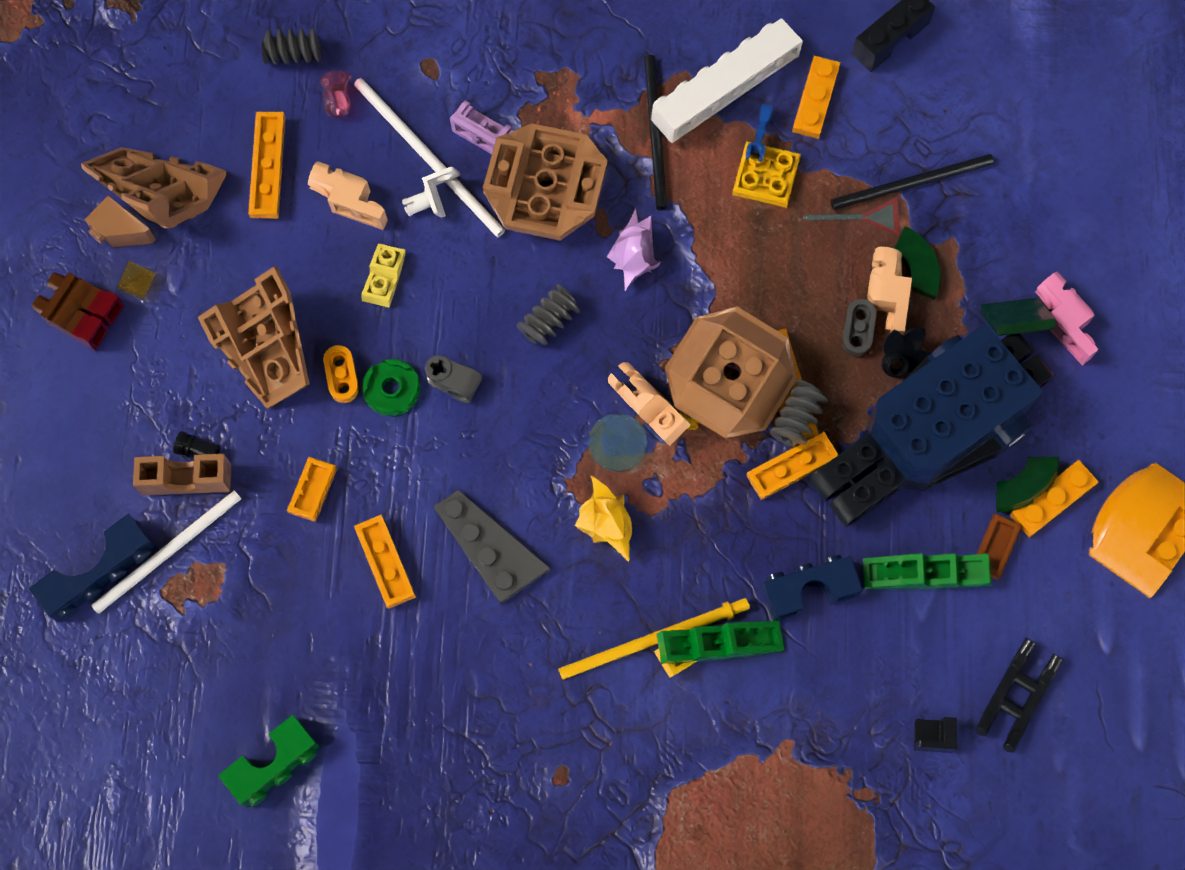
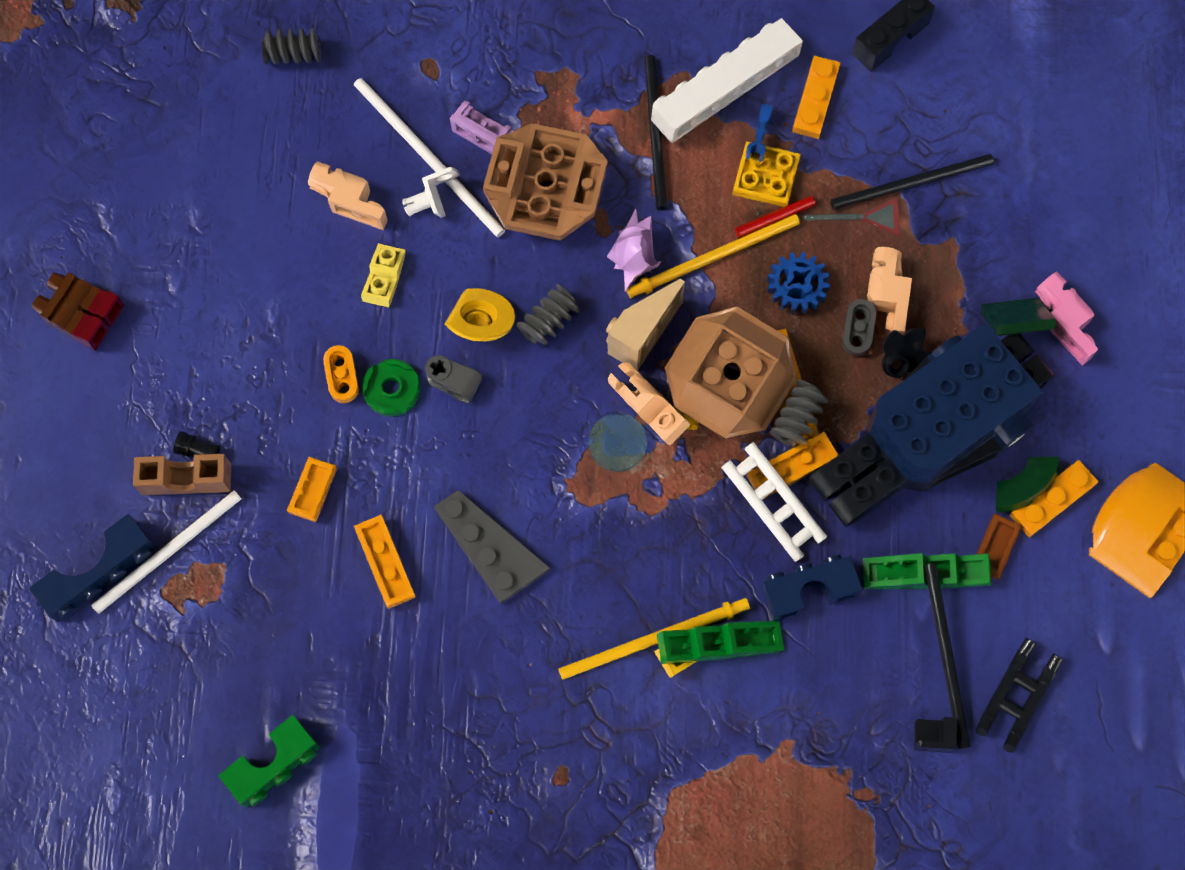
medium nougat wedge [81,147,226,228] -> none
medium nougat slope [84,196,156,248] -> none
clear yellow tile [116,261,156,300] -> none
medium nougat wedge [198,266,310,409] -> none
light orange plate [248,112,286,219] -> none
clear pink animal [319,70,355,119] -> none
yellow hair [574,476,632,562] -> none
dark green tile [894,226,940,300] -> none
none -> yellow hat [444,288,515,341]
none -> tan slope [606,279,685,371]
none -> yellow bar [626,214,800,299]
none -> white bar [721,442,827,562]
none -> red bar [734,196,816,239]
none -> blue gear [767,252,830,314]
none -> black piece [924,563,971,749]

